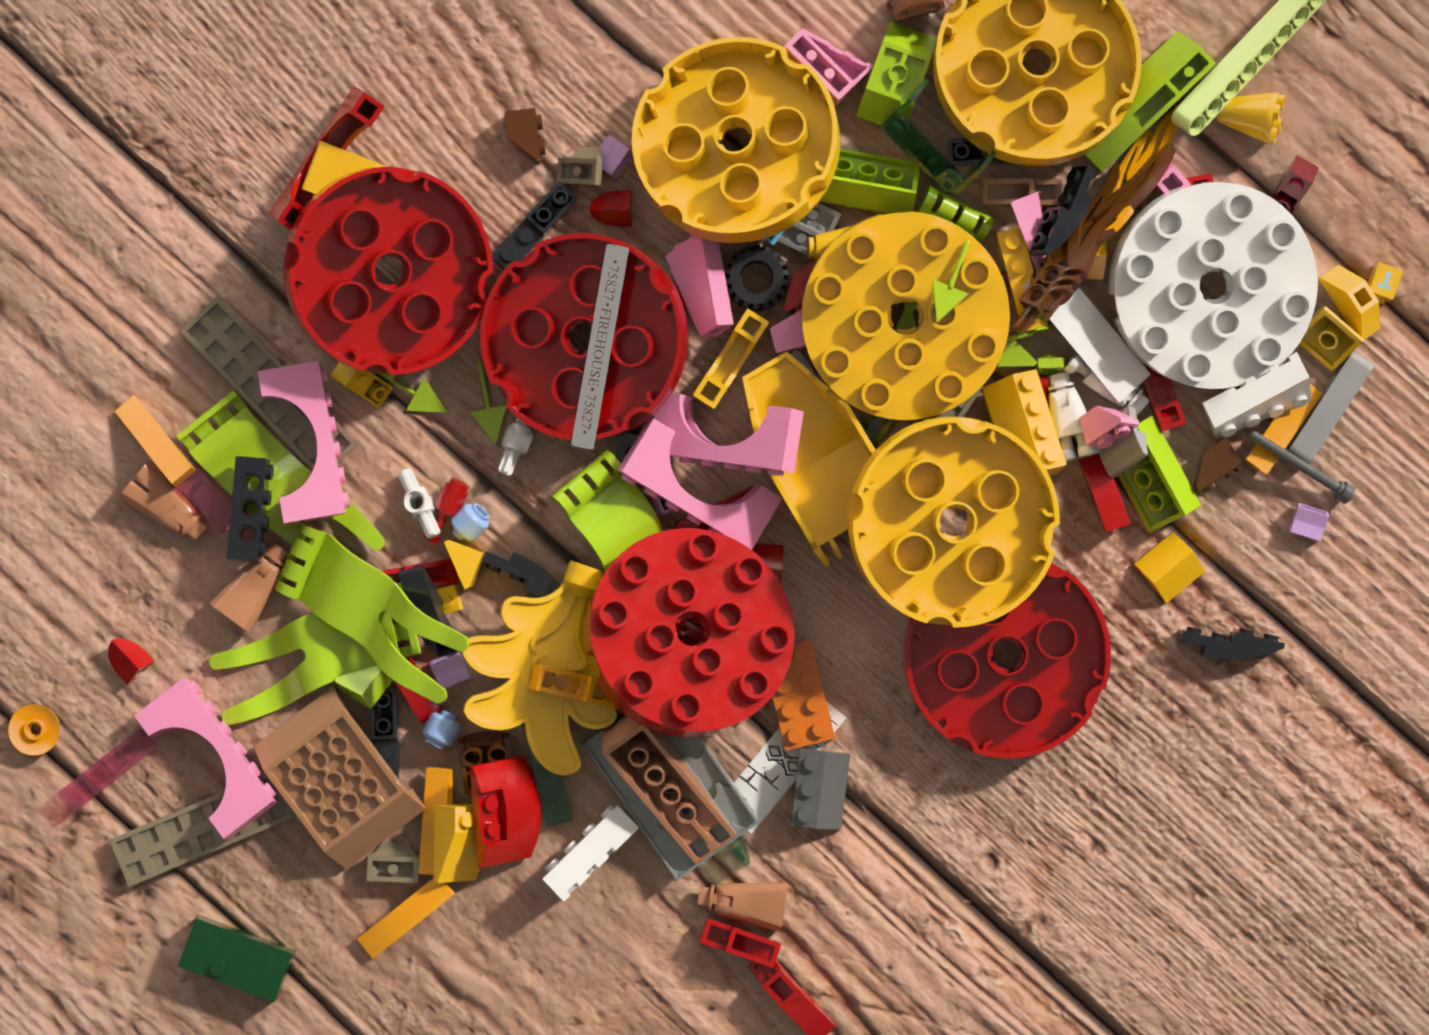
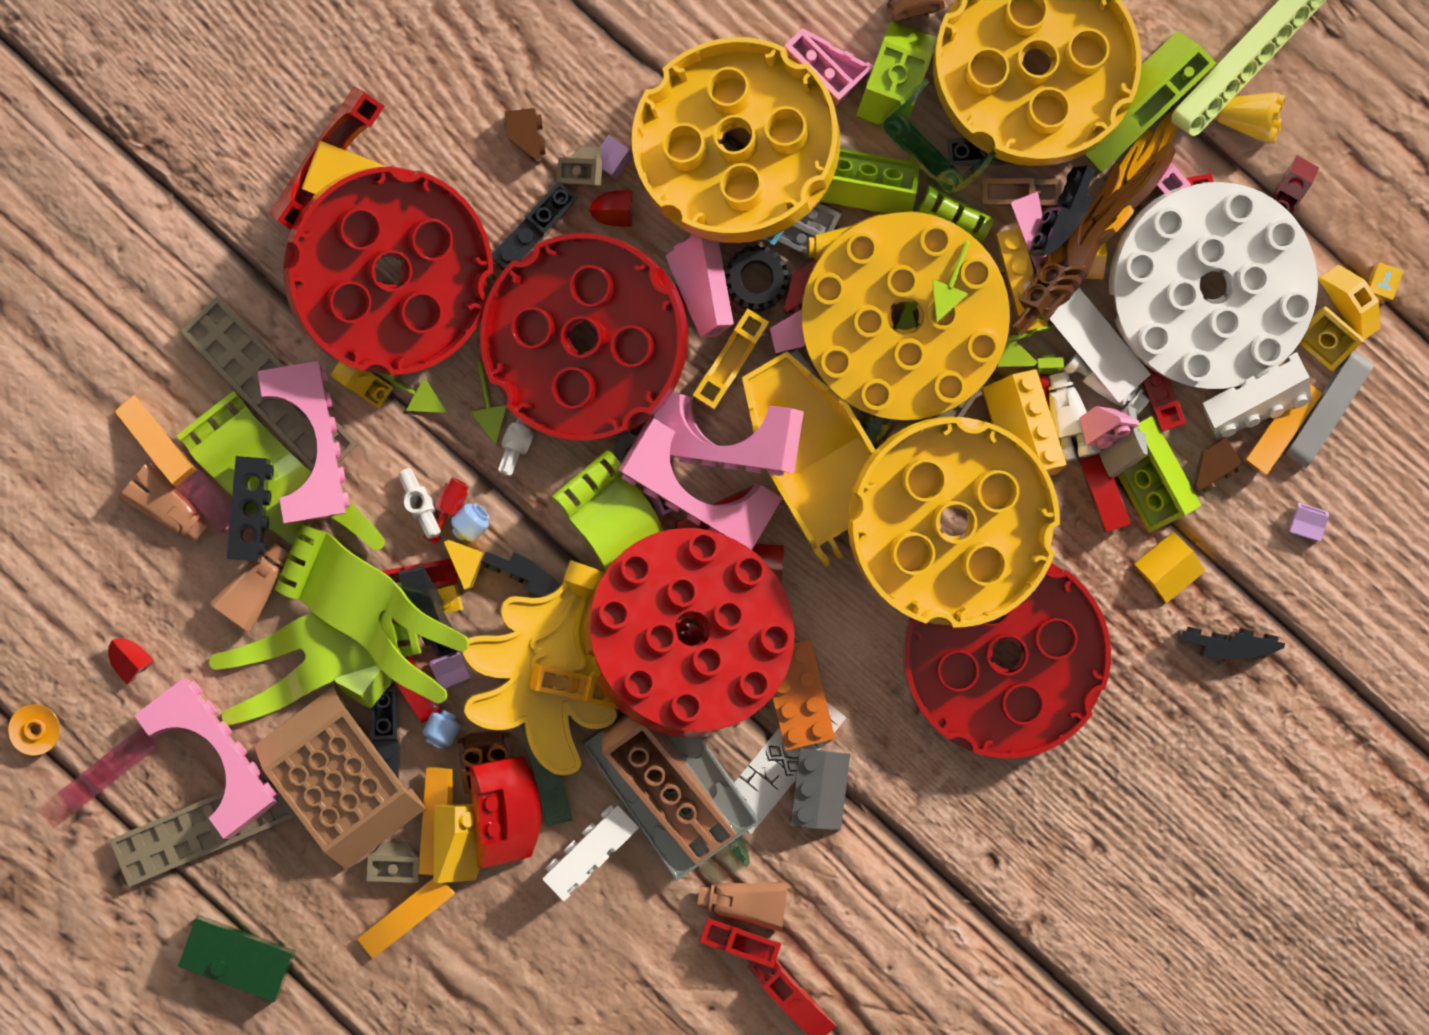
light grey sticker [571,244,629,449] -> none
dark grey piece [1250,431,1355,504] -> none

